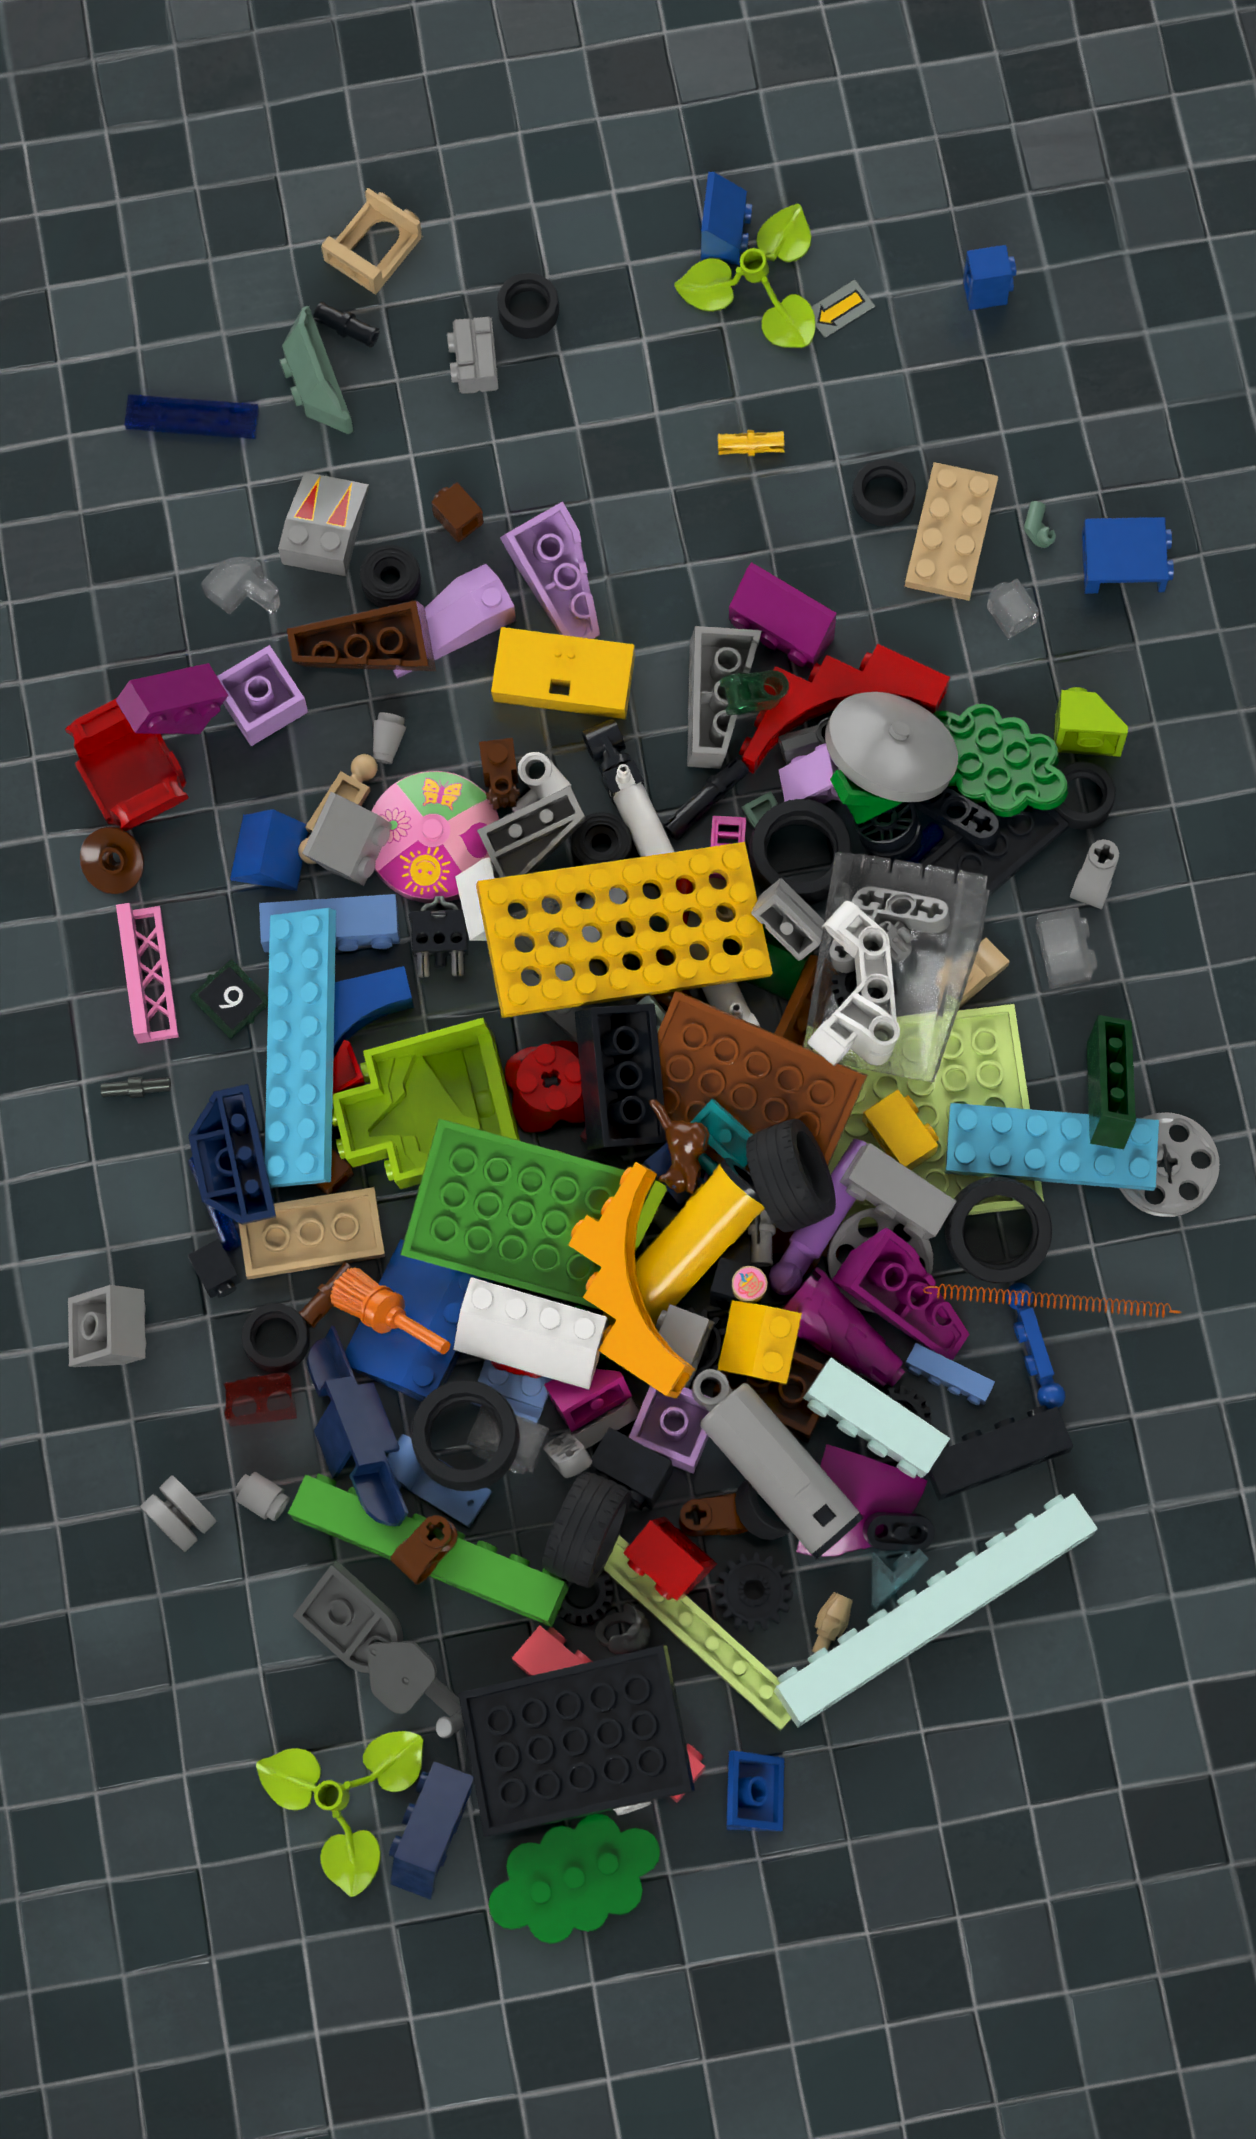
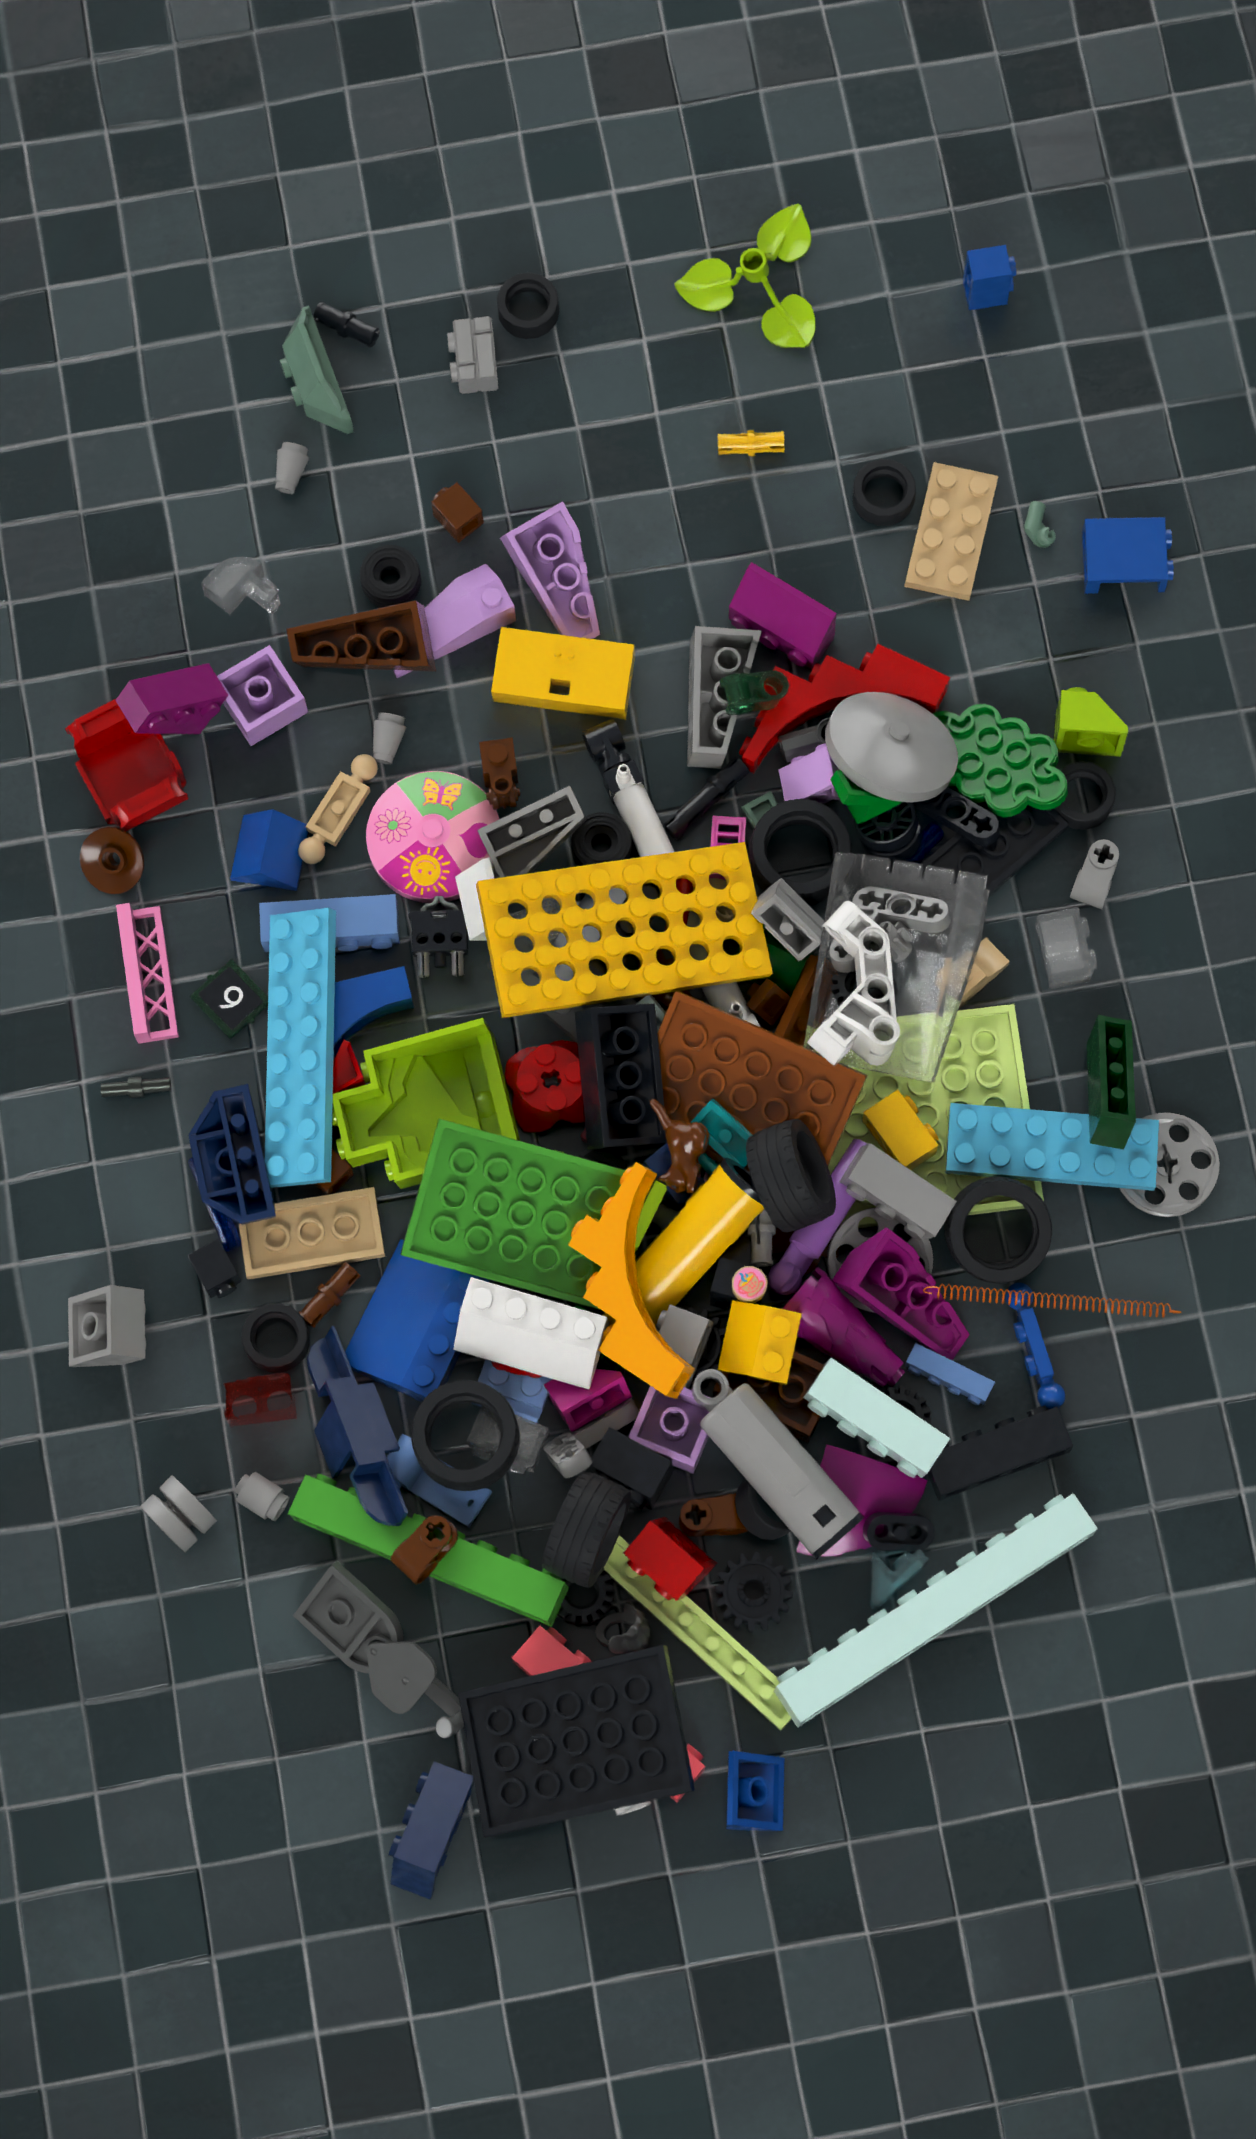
clear blue tile [124,394,259,439] -> none
lime plant [256,1731,424,1897] -> none
light grey slope [278,472,369,577] -> none
light grey slope [302,792,392,886] -> none
tan panel [321,188,422,295] -> none
orange piece [330,1267,451,1354] -> none
green plate [488,1814,660,1944] -> none
white piece [512,752,572,812] -> none
blue slope [701,172,753,265] -> none
sticker [812,280,875,338] -> none
tan piece [812,1592,852,1653] -> none
clear brick [987,579,1039,639] -> none
none -> light grey cone [275,442,309,494]
none -> reddish brown tile [746,978,791,1026]

